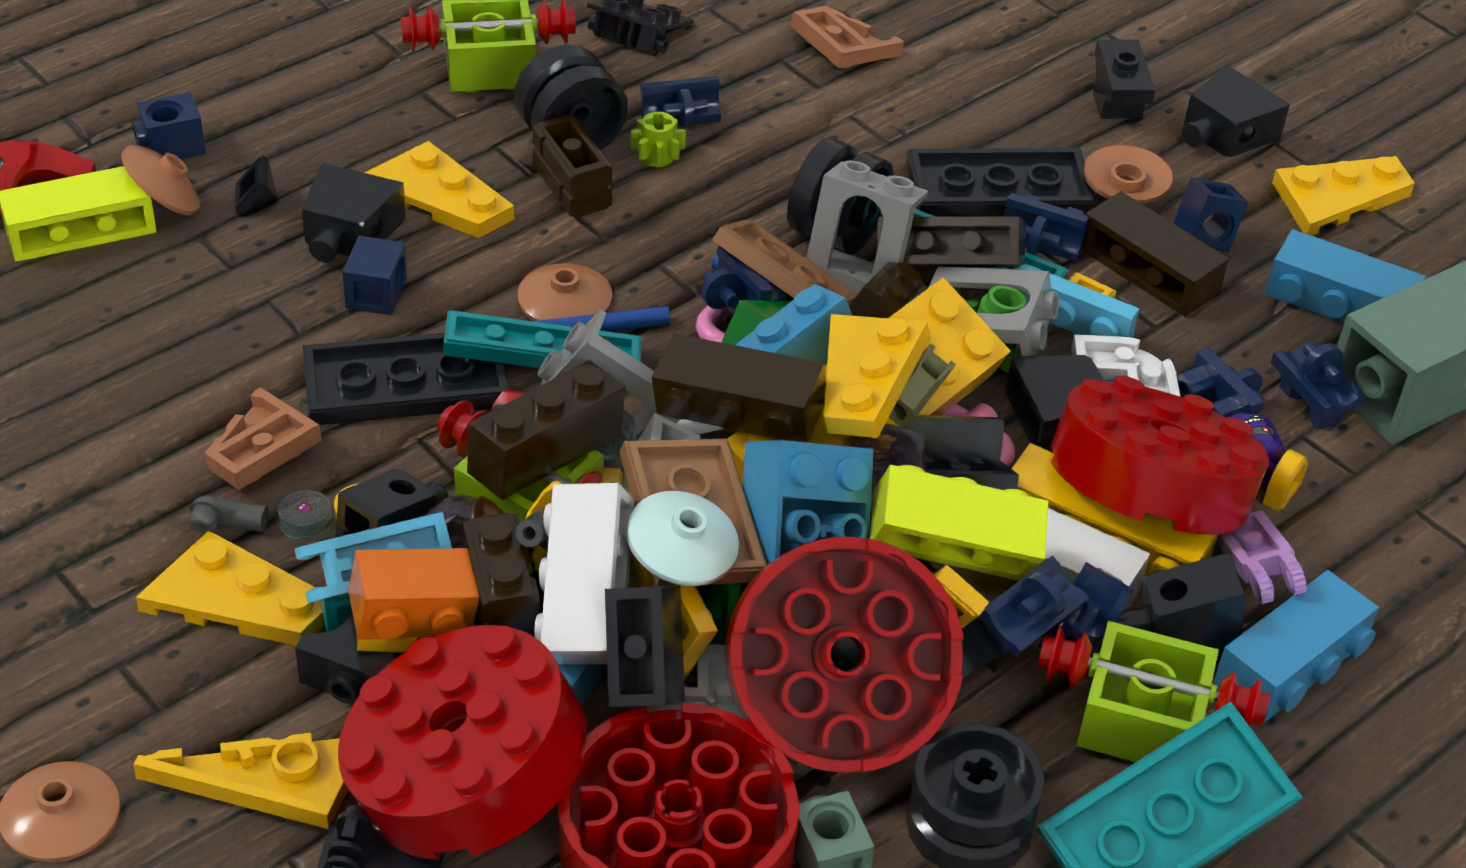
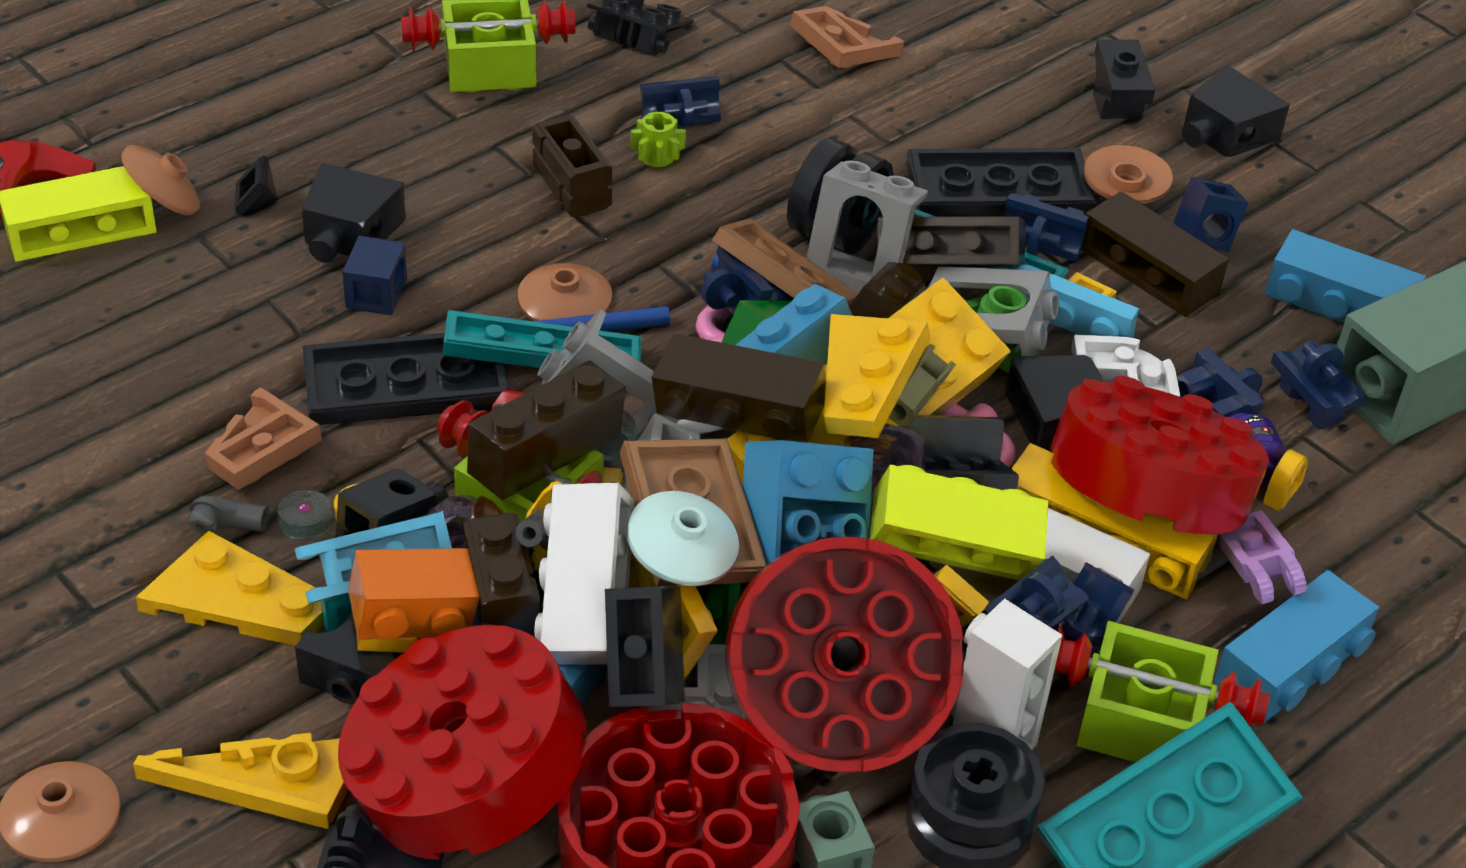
dark blue brick [132,92,206,159] -> none
yellow wing [364,141,514,238] -> none
black wheel [514,44,628,150] -> none
black torso [1116,553,1244,663] -> none
yellow wing [1272,156,1415,236] -> none
none -> white brick [950,599,1062,750]

